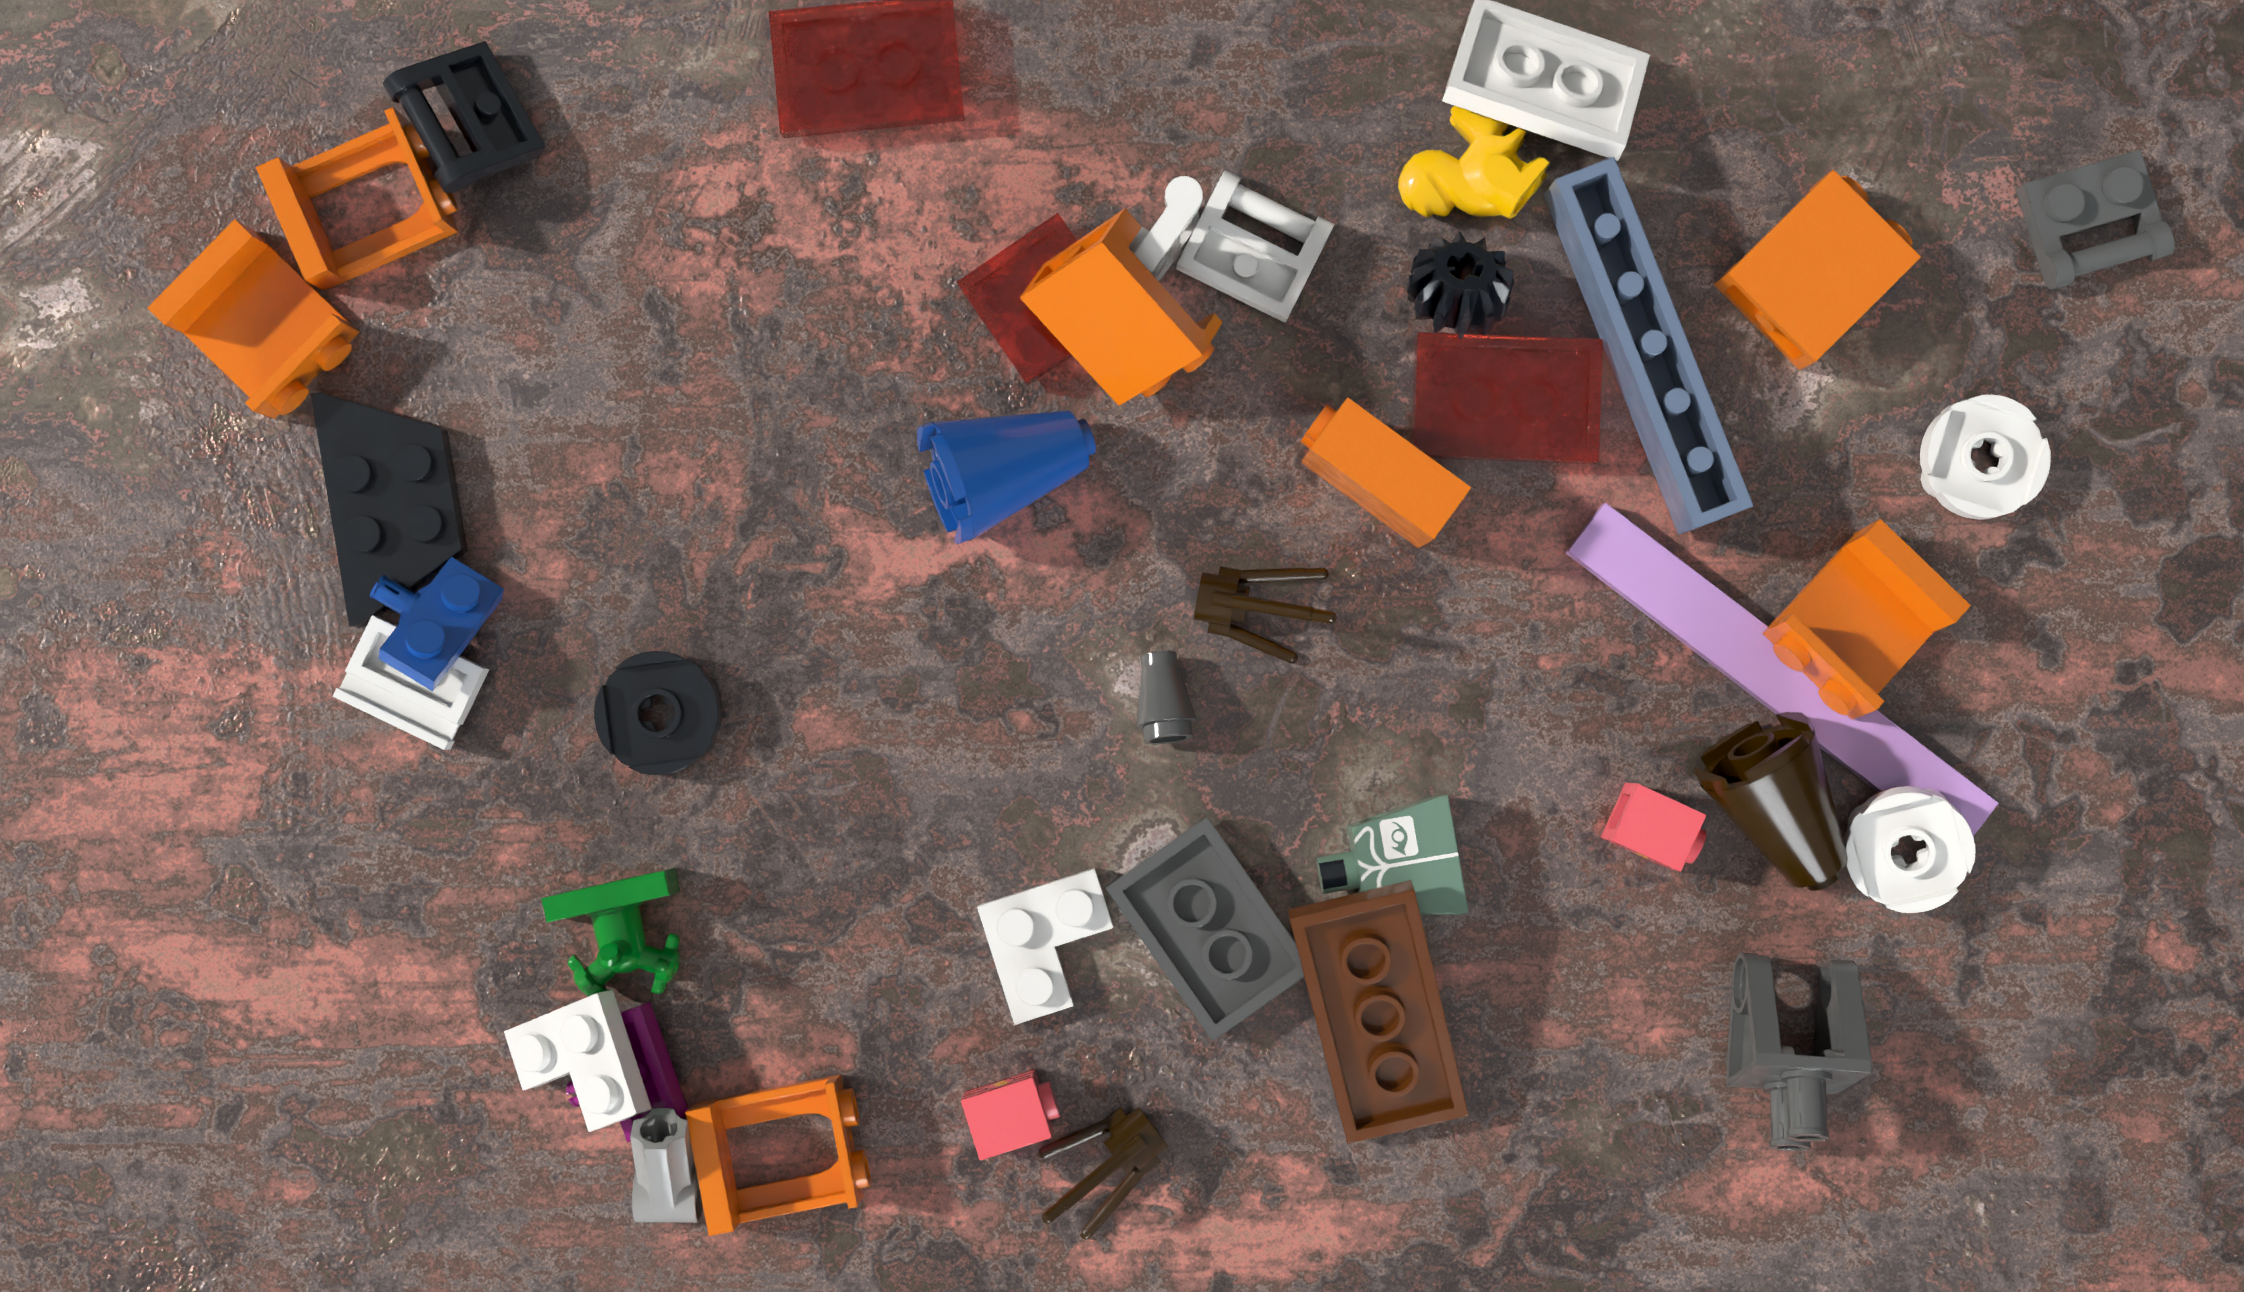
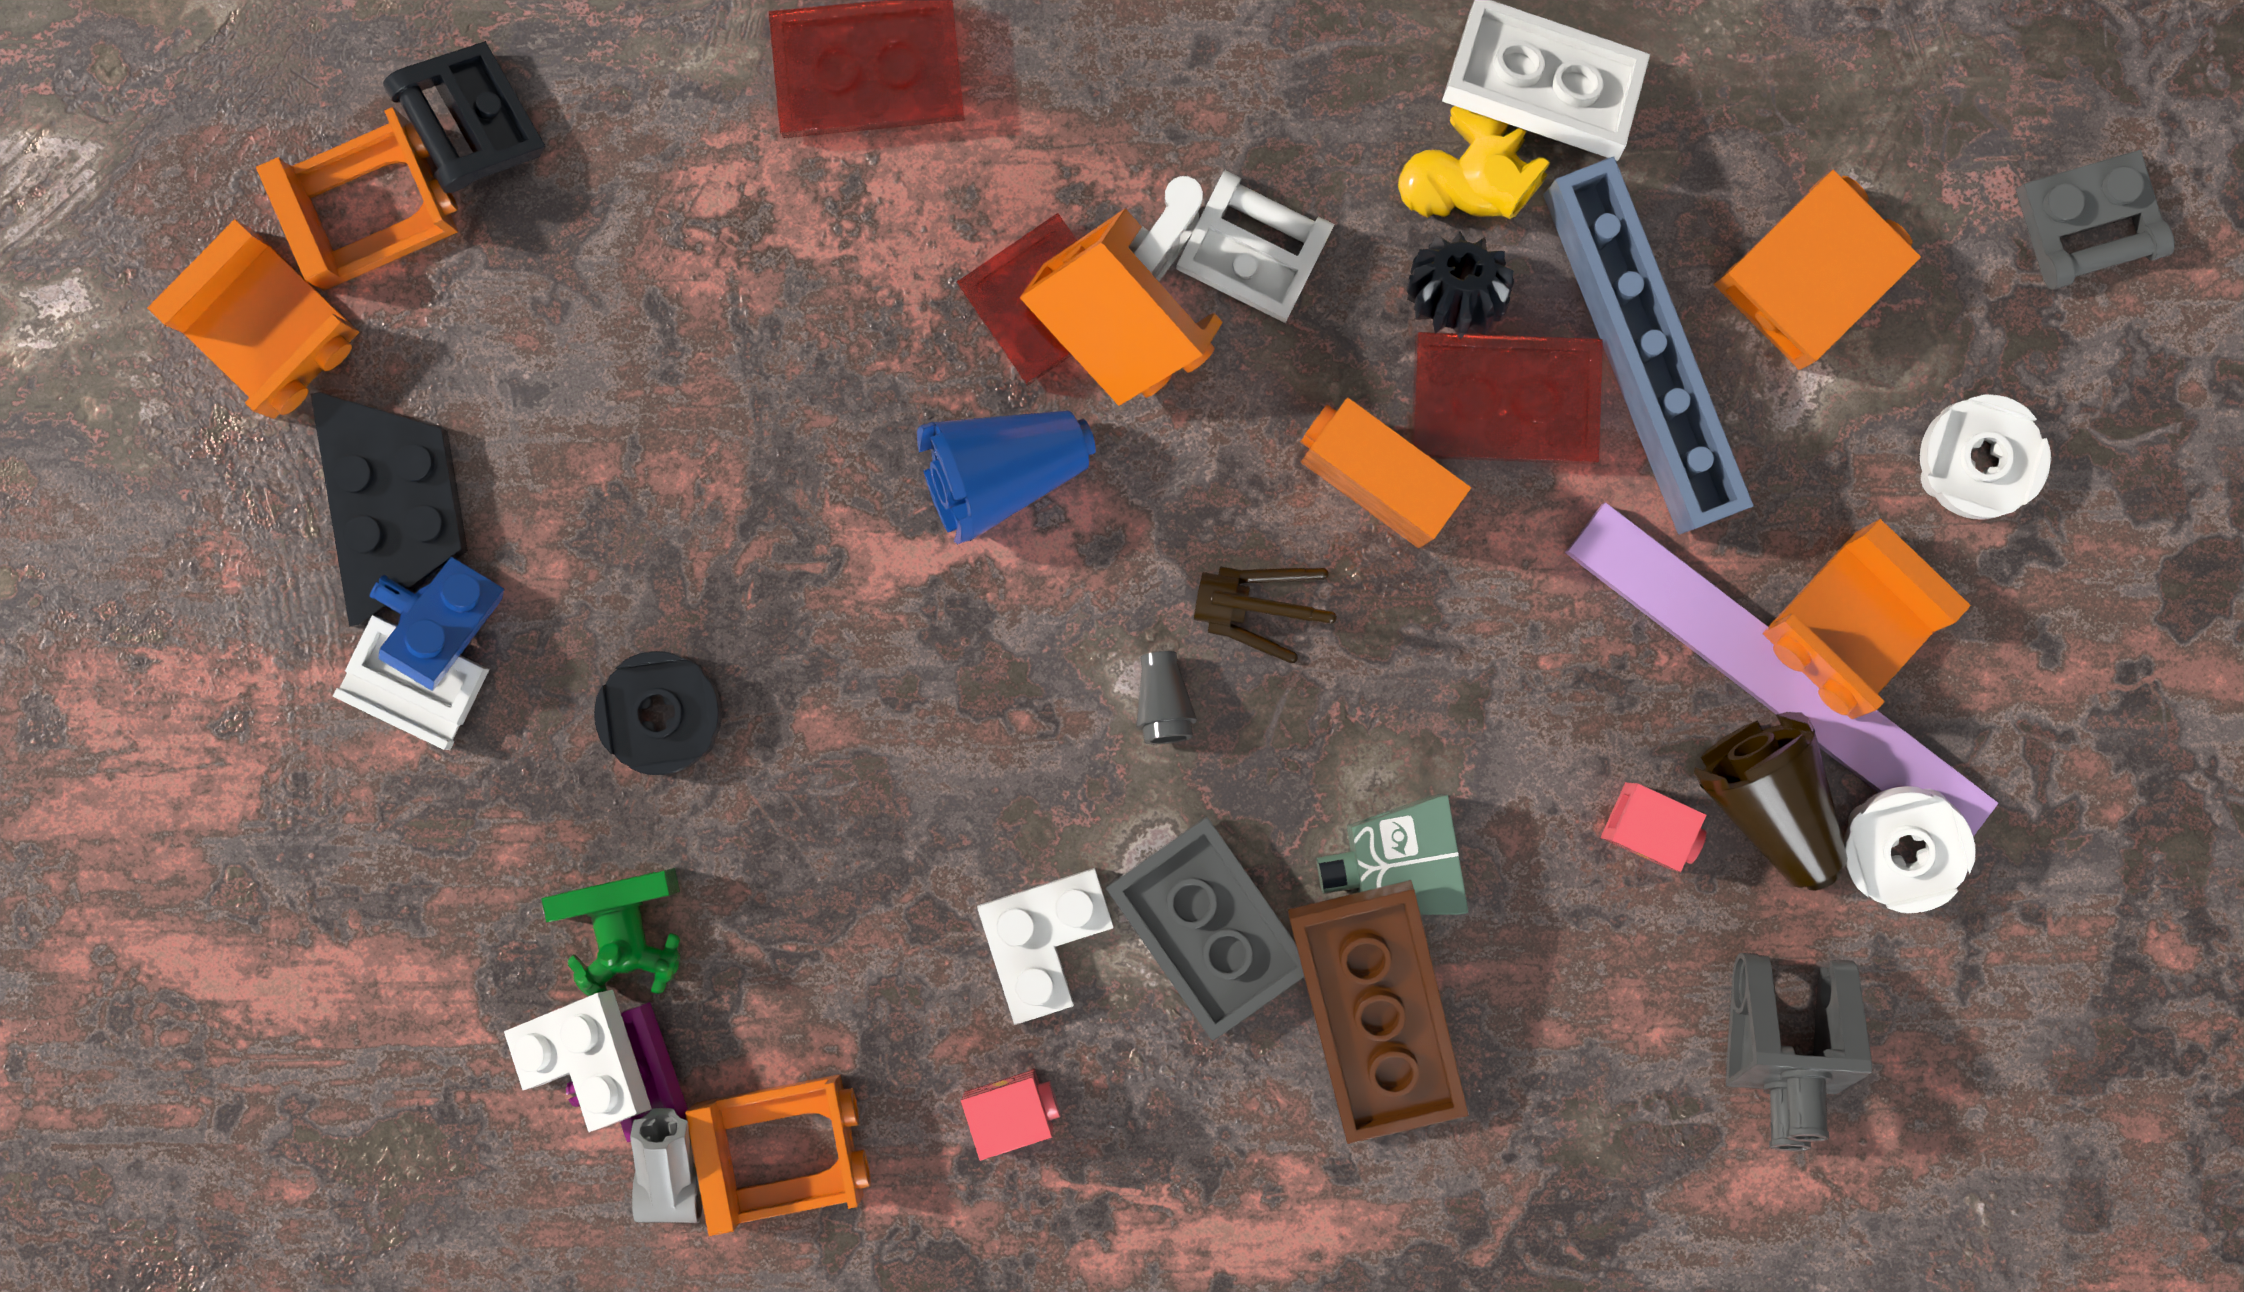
dark brown plant [1039,1107,1169,1240] -> none

